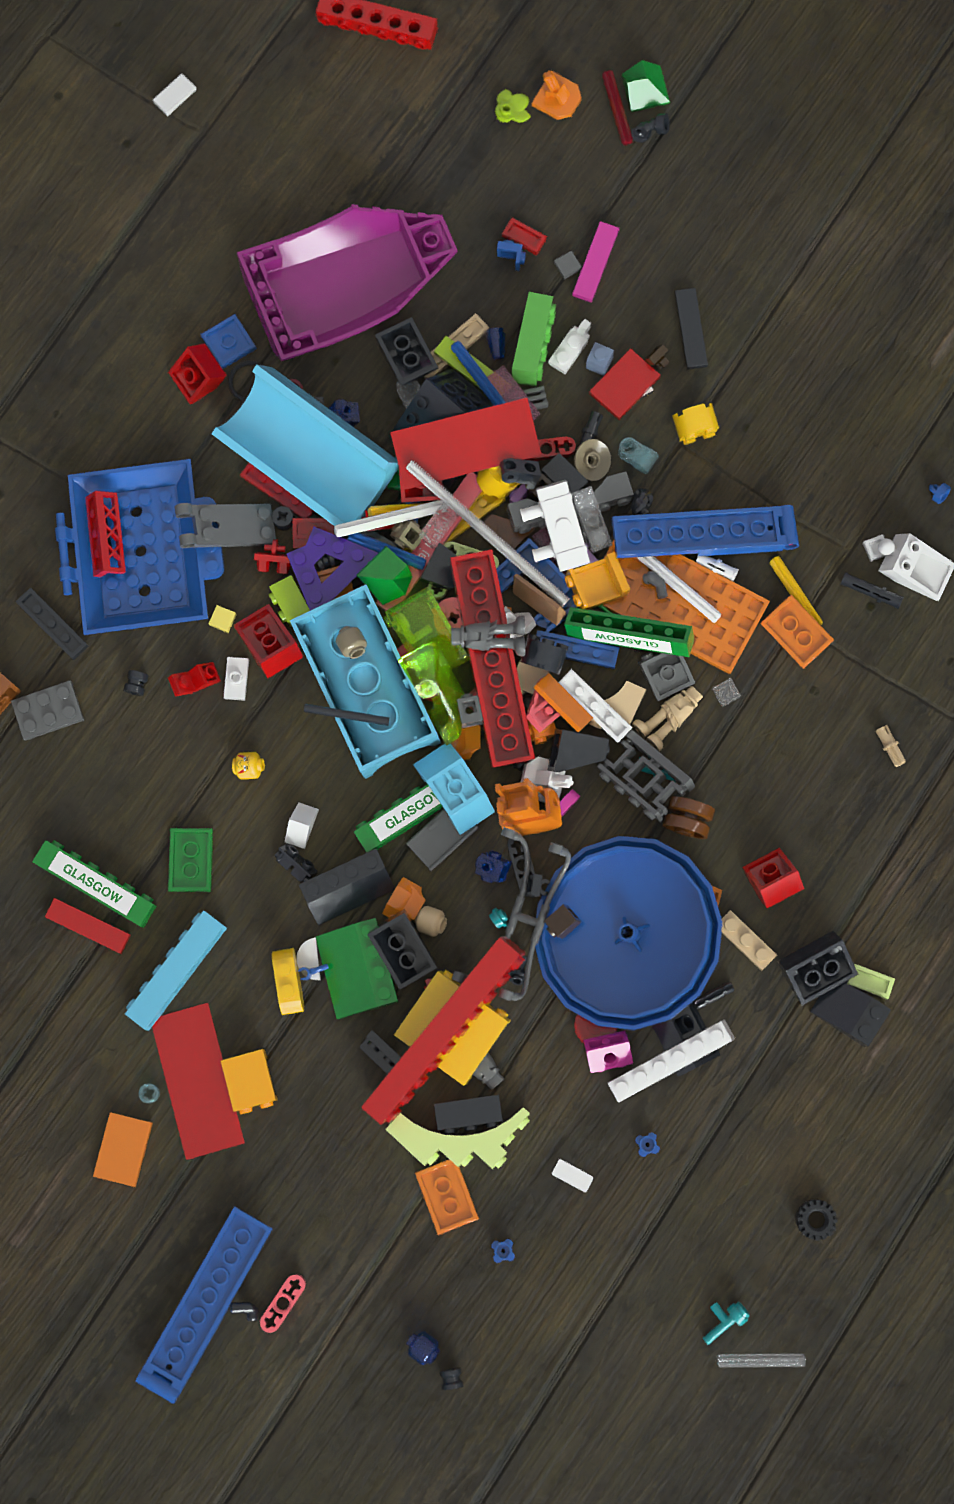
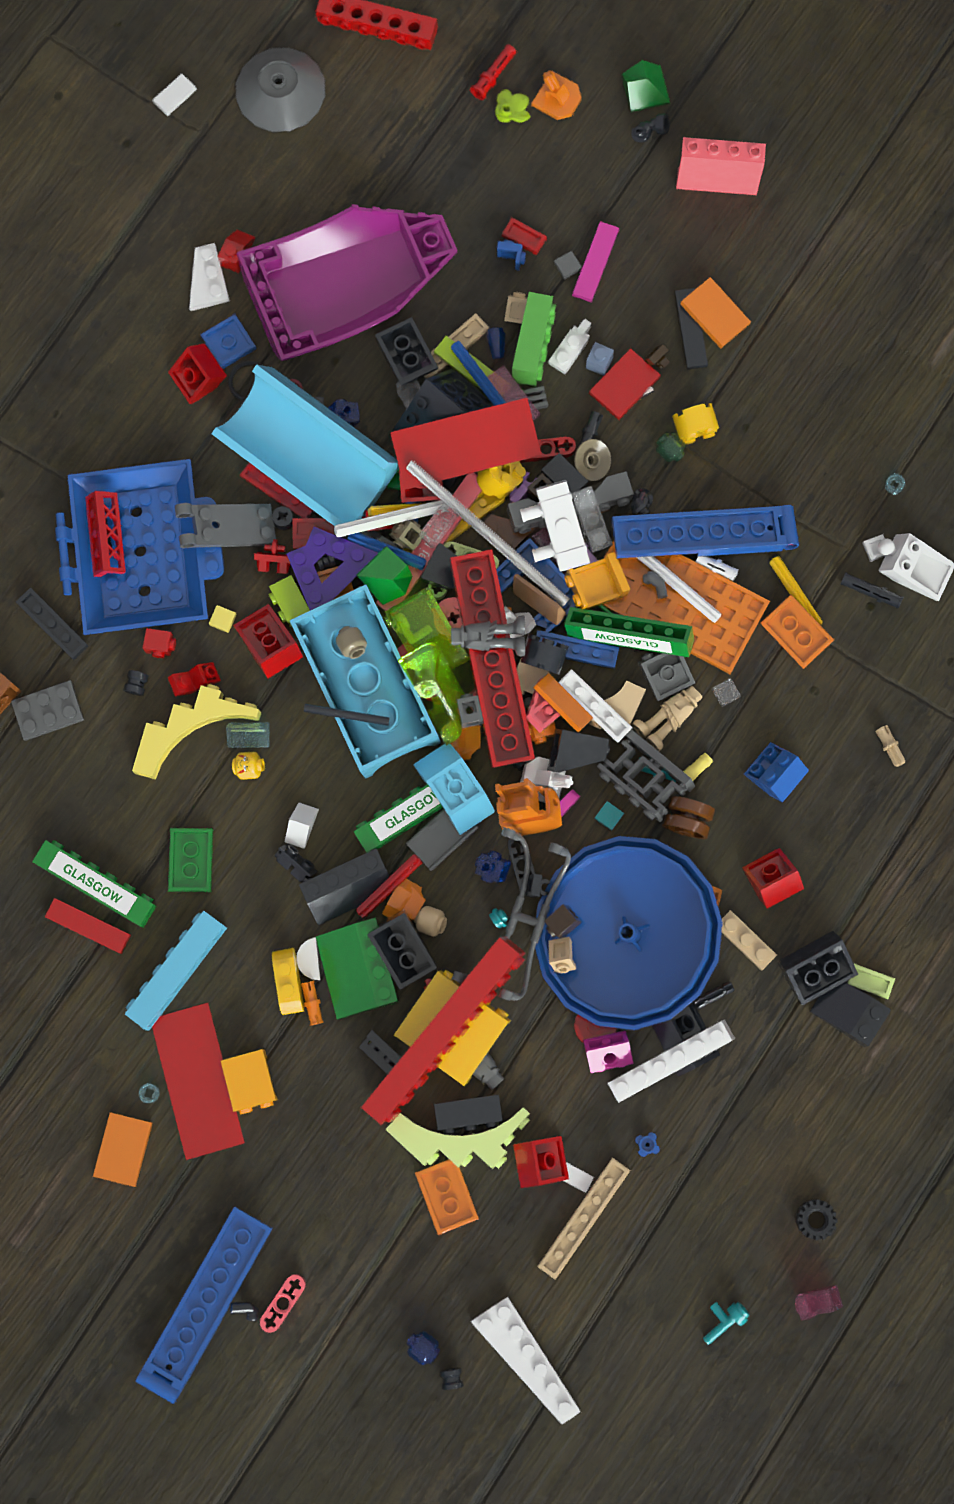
white plate [224,657,249,701] -> none
blue hand [298,964,329,980] -> none
blue plate [492,1239,515,1263] -> none
black leg [499,458,541,490] -> none
black plate [509,955,527,985] -> none
dark red axle [602,70,633,145] -> none
clear light blue piece [618,437,659,474] -> none
clear axle [717,1354,805,1367] -> none
blue tile [929,483,951,504] -> none
none -> light yellow arch [132,684,261,779]
none -> red brick [143,628,176,658]
none -> white wing [189,243,230,311]
none -> red slope [218,230,256,273]
none -> clear light blue slope [226,722,270,748]
none -> dark grey dish [236,48,325,132]
none -> orange pin [301,981,324,1026]
none -> red axle [357,854,422,918]
none -> red pin [470,44,517,100]
none -> white wing [471,1296,580,1424]
none -> tan bracket [504,292,527,324]
none -> red slope [513,1136,569,1188]
none -> tan tile [537,1158,630,1280]
none -> tan bracket [549,937,576,973]
none -> teal tile [595,801,624,831]
none -> clear green head [655,432,686,462]
none -> coral panel [676,137,766,195]
none -> orange tile [680,277,751,349]
none -> light yellow piece [683,753,713,781]
none -> blue slope [744,742,809,803]
none -> clear pink brick [795,1285,843,1320]
none -> clear light blue bush [885,474,905,494]

